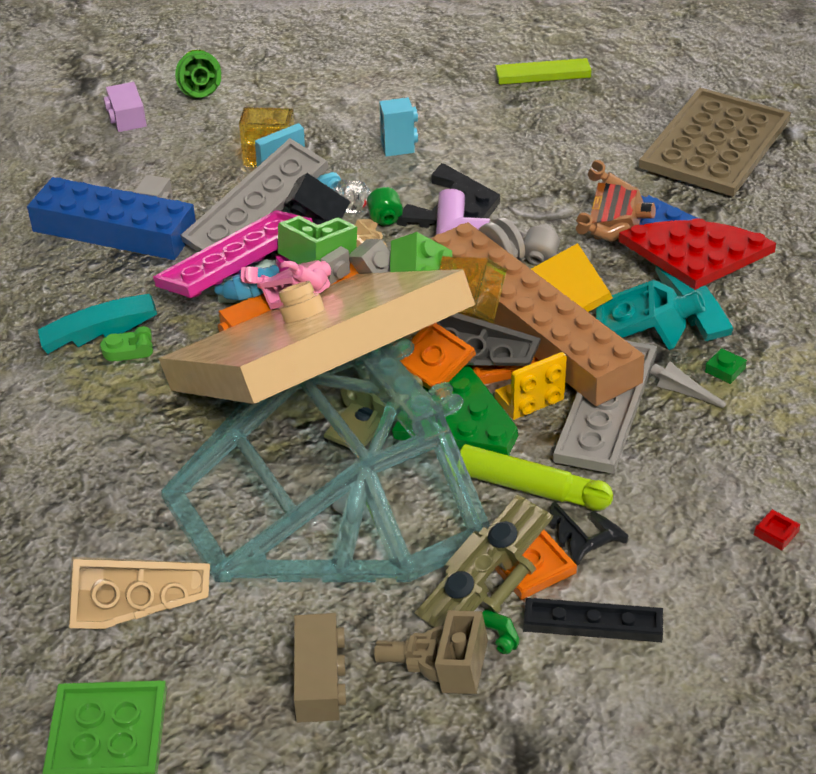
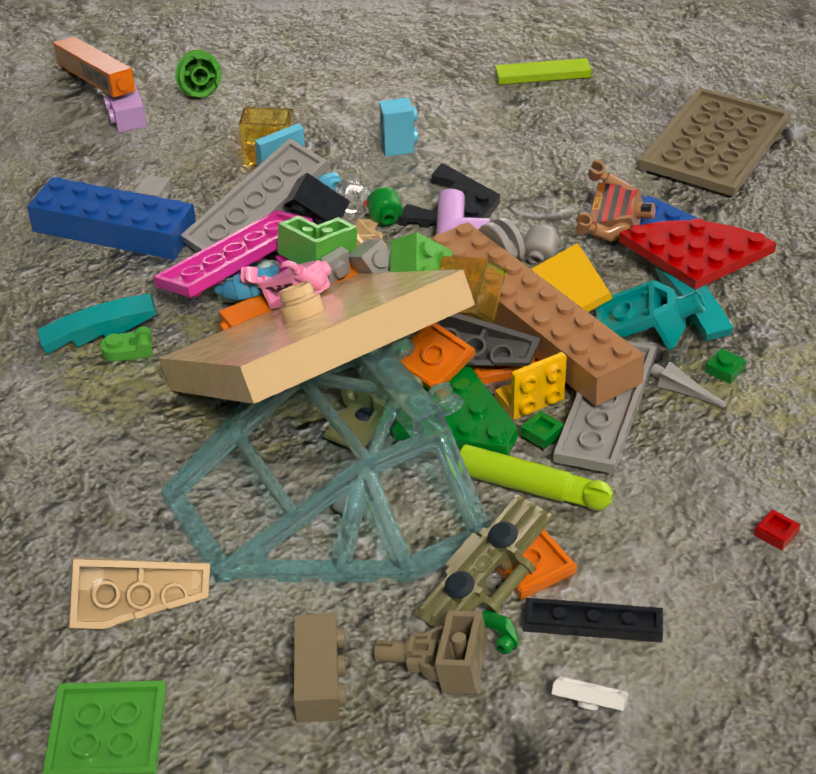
black piece [550,502,628,565] -> none
none -> orange brick [53,37,136,97]
none -> green plate [521,411,564,449]
none -> white plate [552,676,629,711]

